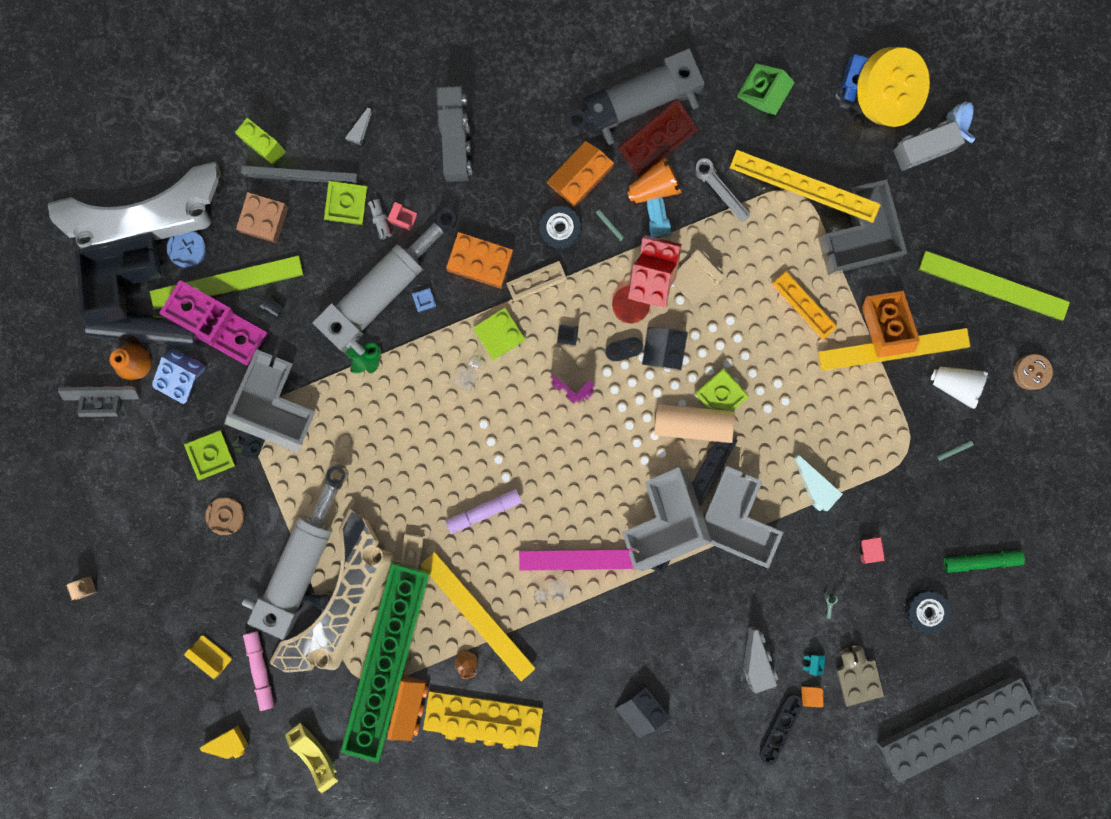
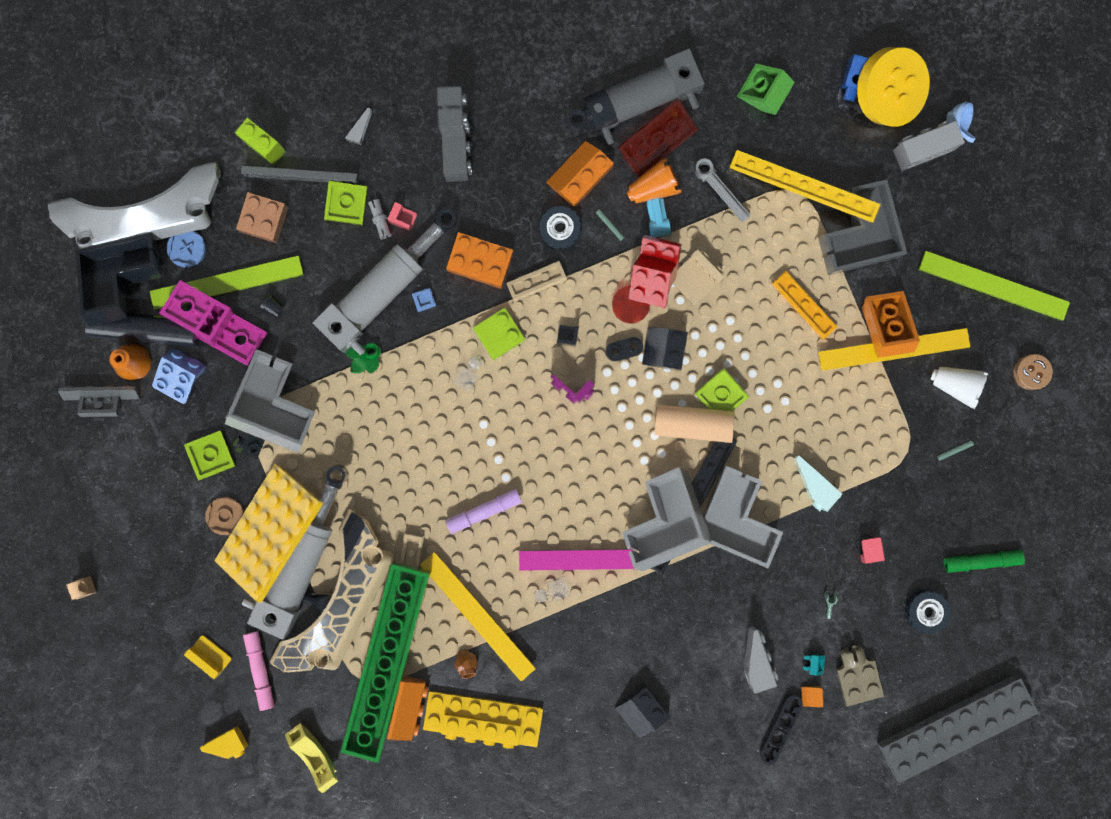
none -> yellow plate [214,464,323,603]

